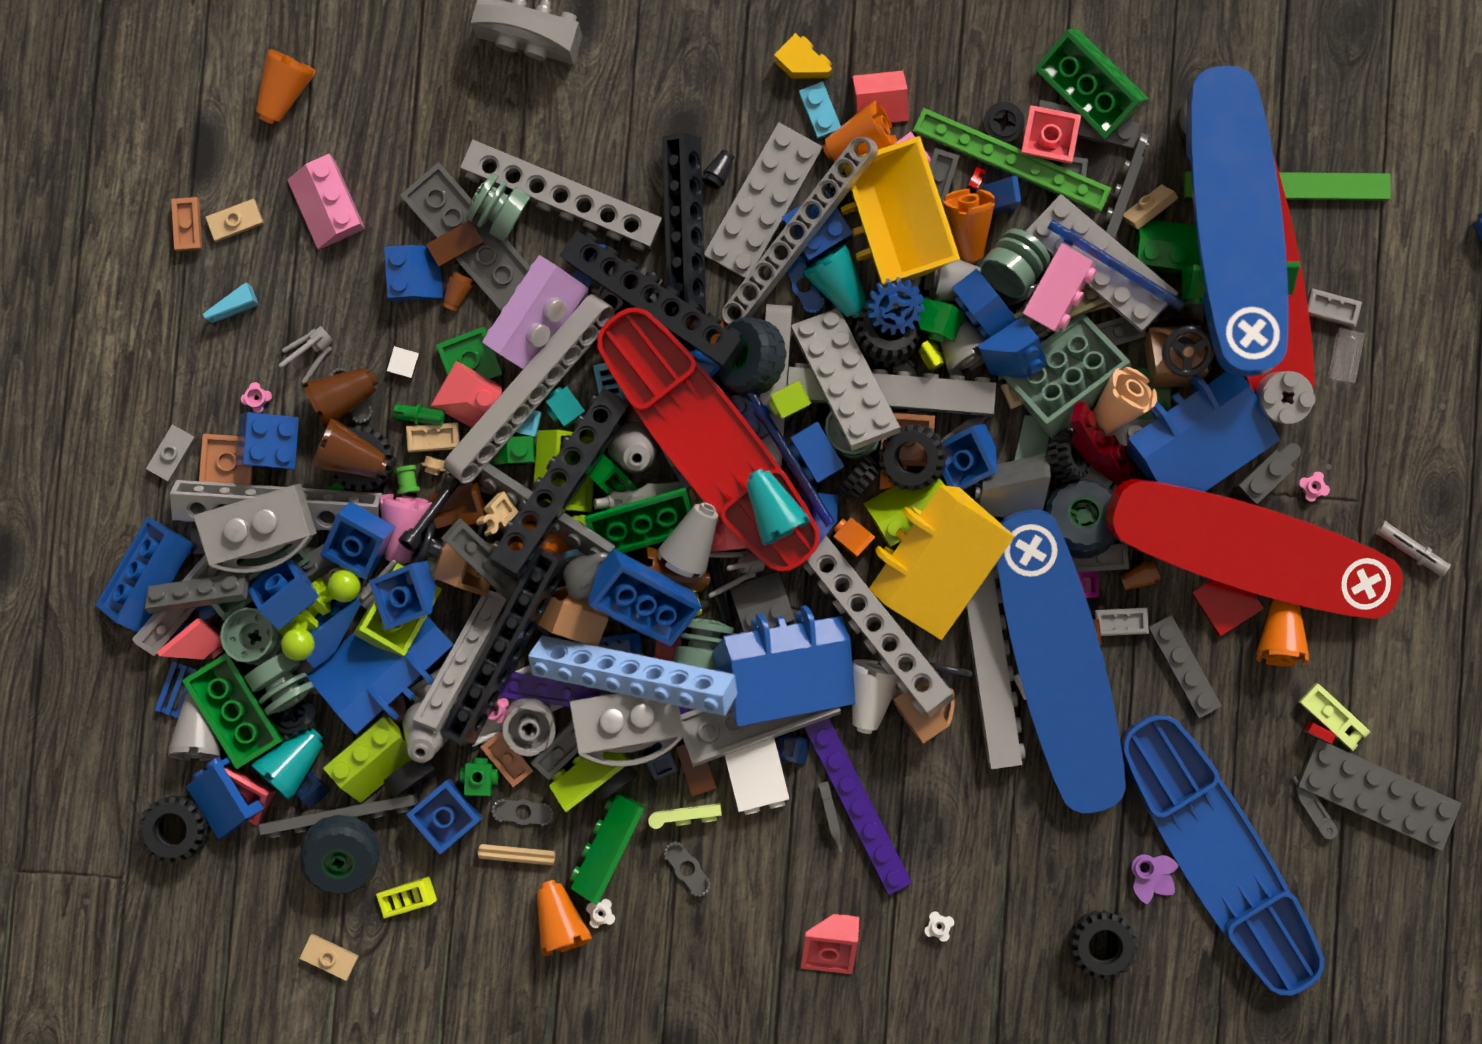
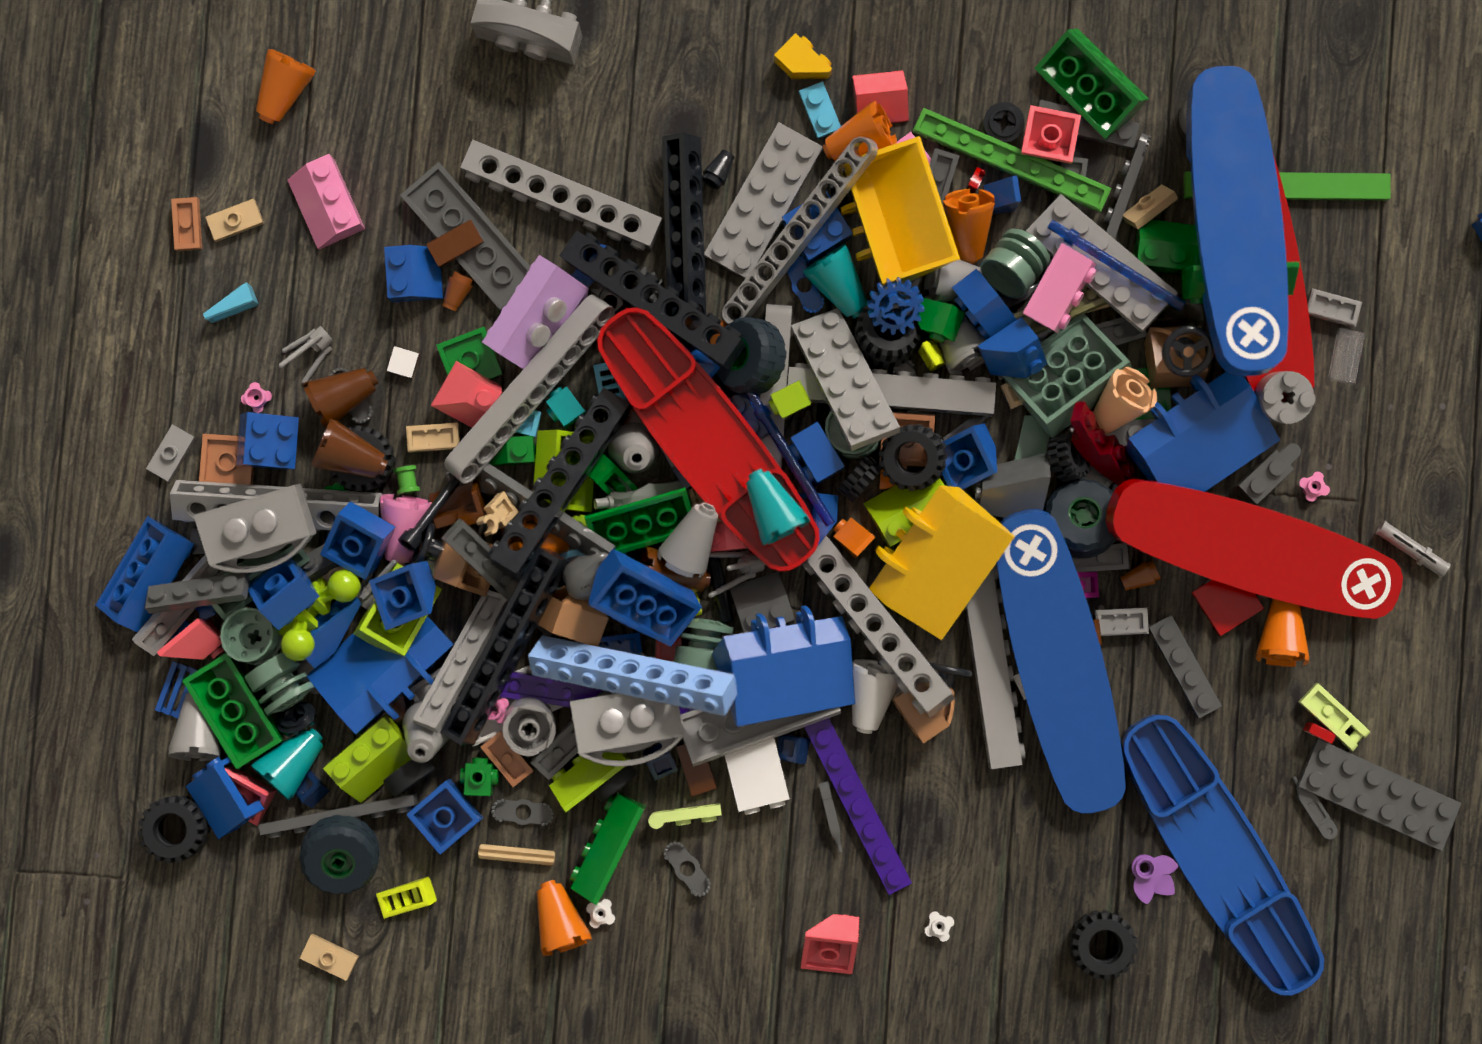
green axle [393,404,445,425] -> none
tan plate [421,456,446,476] -> none
sand green wheel [465,173,531,242] -> none

